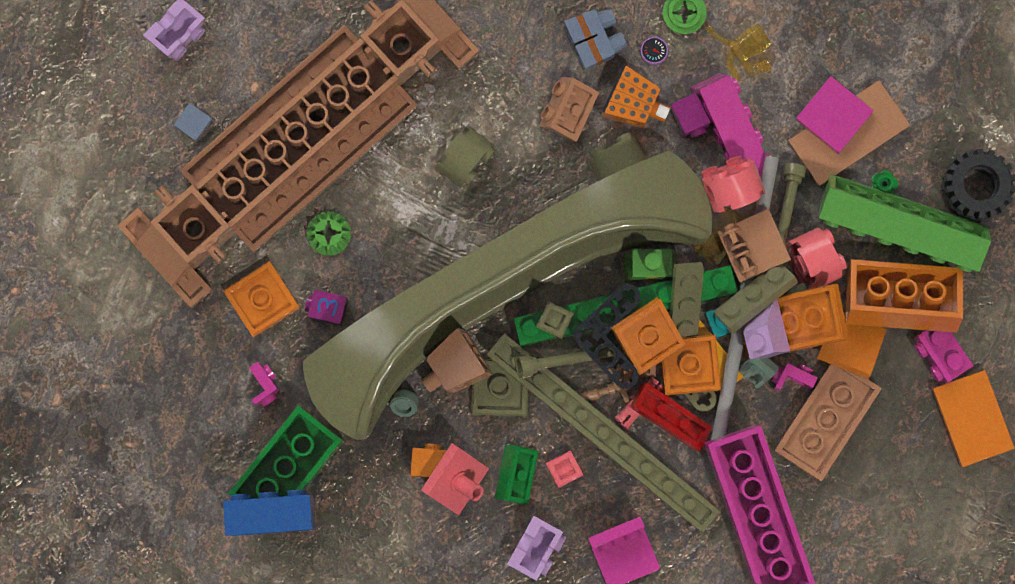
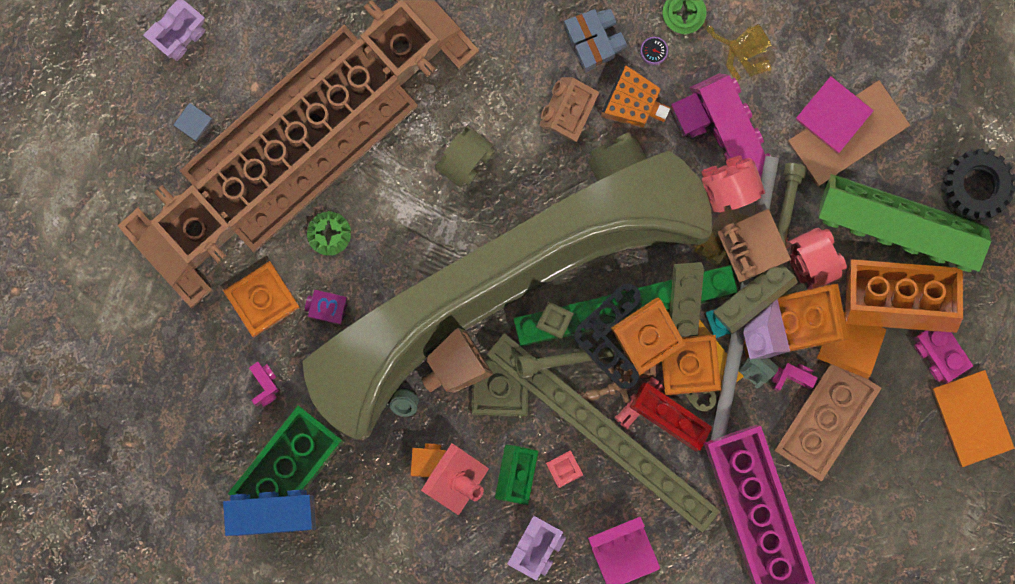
bright green torso [624,249,676,282] -> none
green plate [871,170,898,194] -> none

